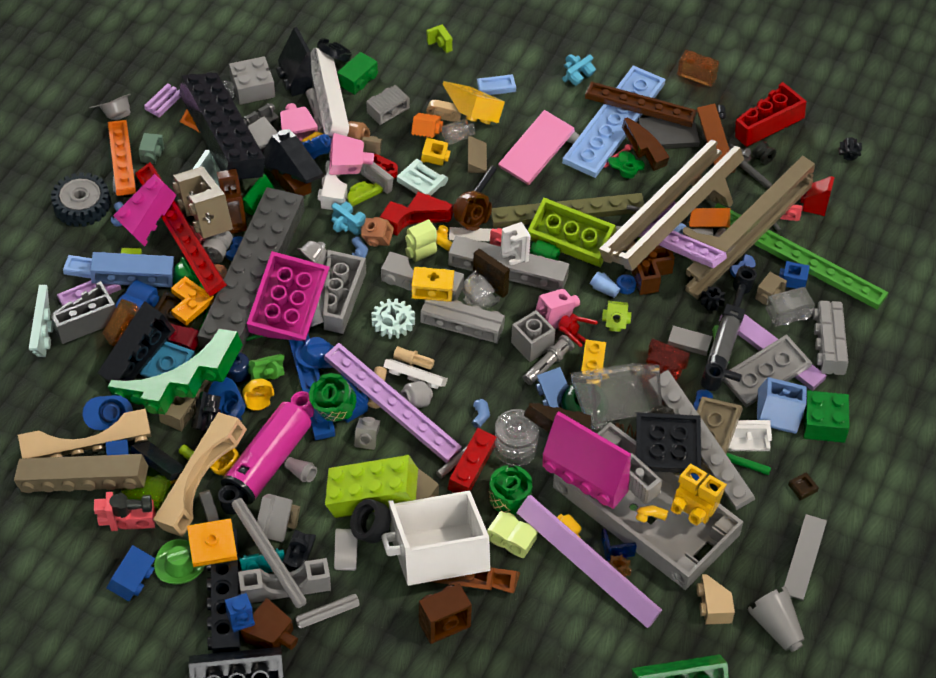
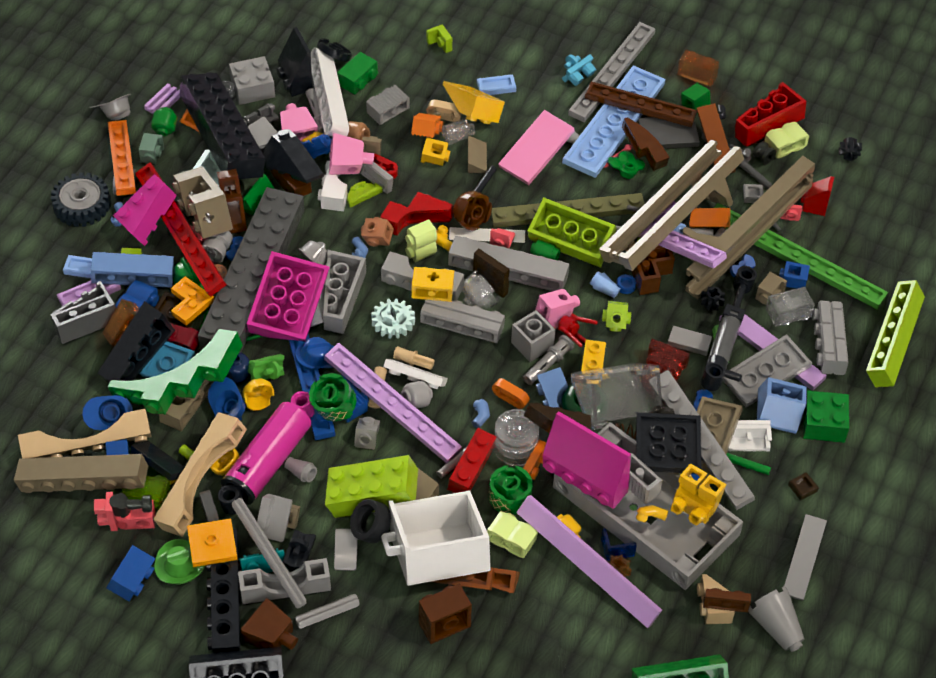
light aqua wing [29,285,53,357] -> none
black hips [192,391,221,432] -> none
blue brick [225,593,255,632] -> none
medium azure hips [331,201,366,236] -> none
light aqua plate [397,159,448,196] -> none
white hinge [501,222,531,265] -> none
none -> green head [151,107,177,137]
none -> orange beam [492,378,530,409]
none -> orange plate [523,439,547,480]
none -> light grey plate [568,22,655,122]
none -> green brick [681,83,711,114]
none -> reddish brown plate [703,588,751,613]
none -> light grey tile [743,184,763,203]
none -> yellowish green brick [765,122,809,158]
none -> lime brick [866,280,925,387]

